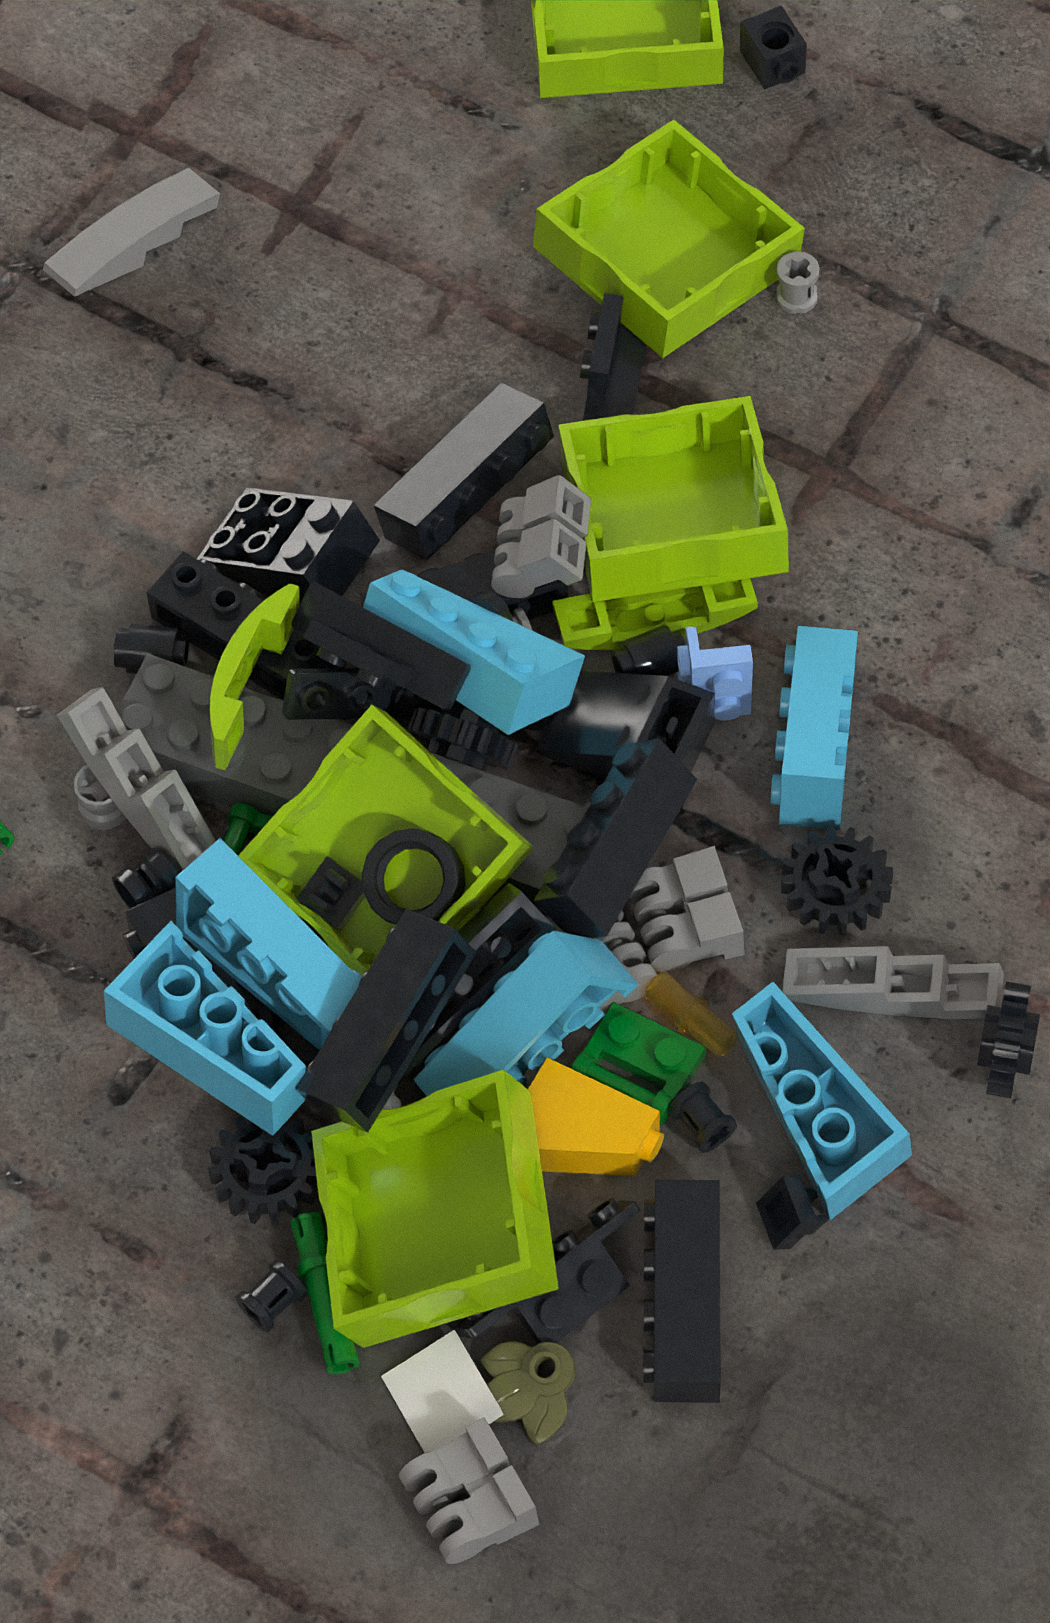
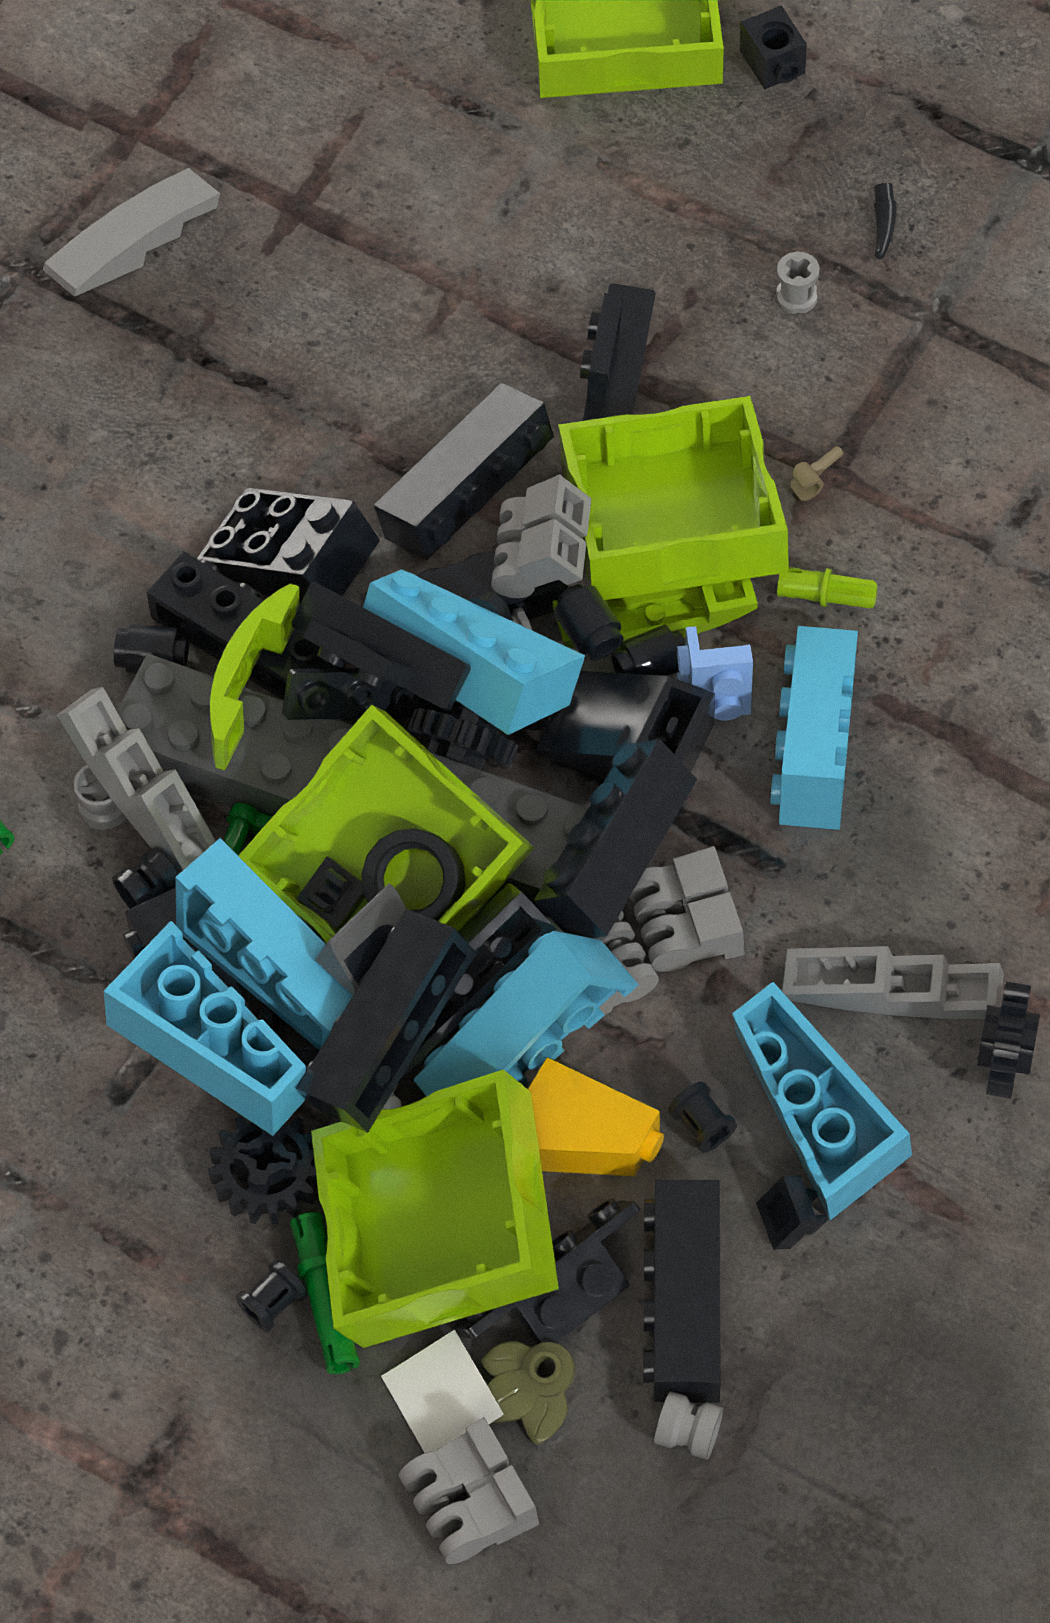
lime tile [533,119,805,358] -> none
green plate [571,1002,706,1126] -> none
clear yellow axle [644,971,738,1056] -> none
black gear [781,826,893,936] -> none
none -> dark grey slope [315,883,406,995]
none -> black brick [554,584,624,661]
none -> light grey wheel [654,1391,724,1460]
none -> lime axle [777,567,878,609]
none -> dark tan hand [790,446,843,501]
none -> black helmet [874,183,897,259]

